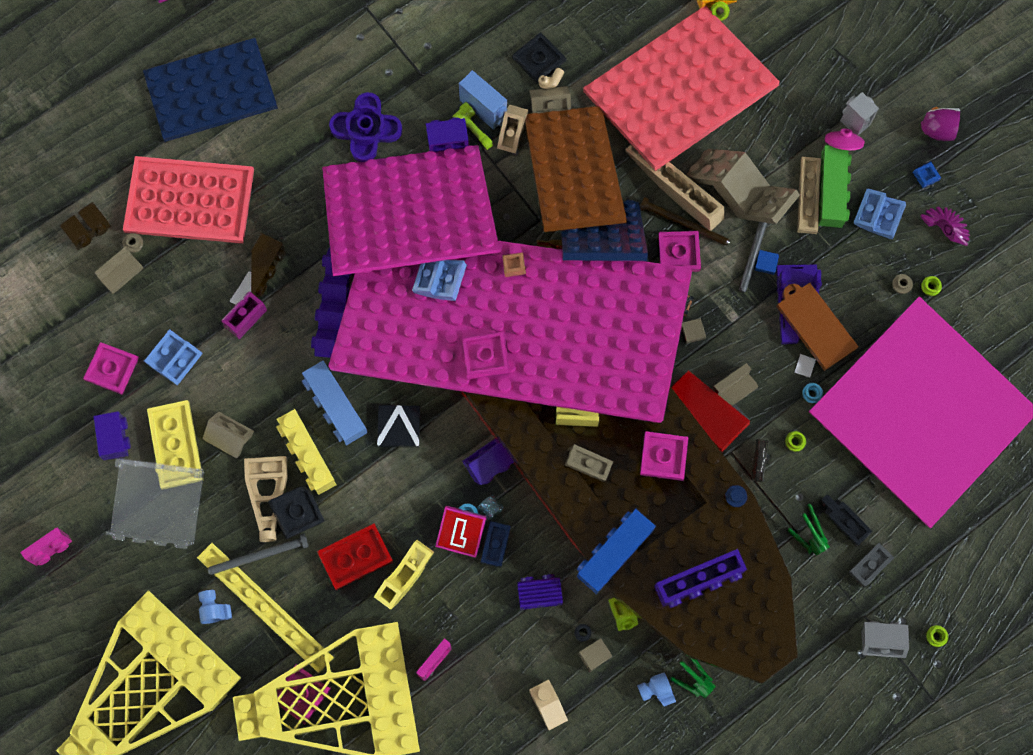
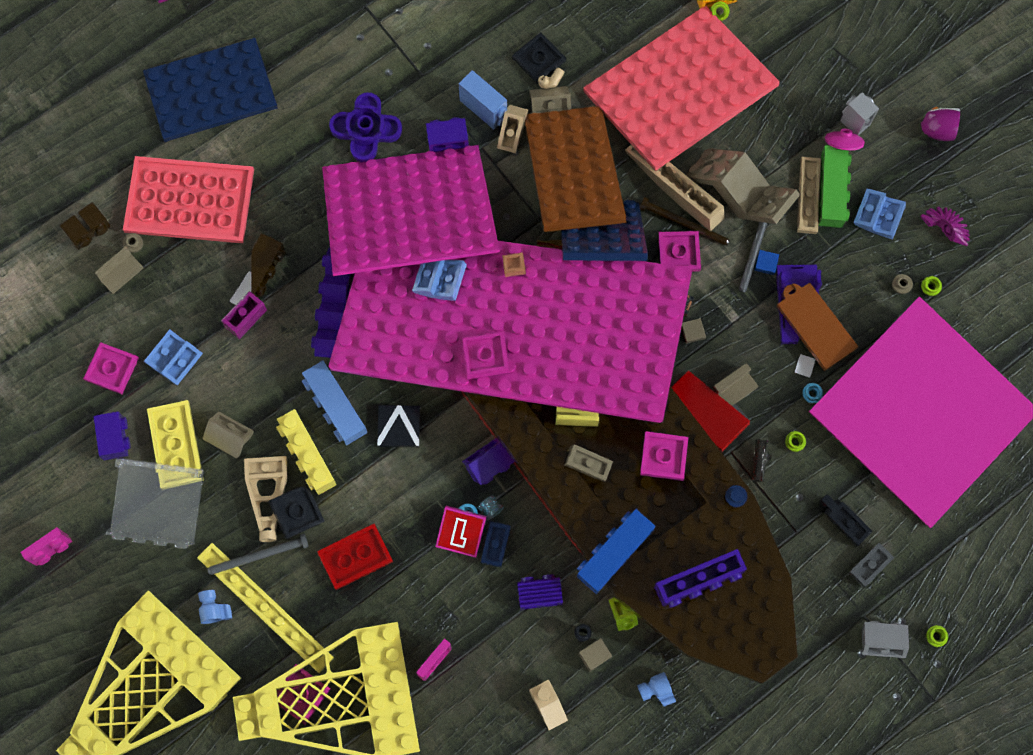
light yellow arch [374,540,434,609] -> none
lime brick [452,102,493,150] -> none
green plant [670,658,716,698] -> none
green plant [788,503,830,556] -> none
blue tile [912,162,941,188] -> none

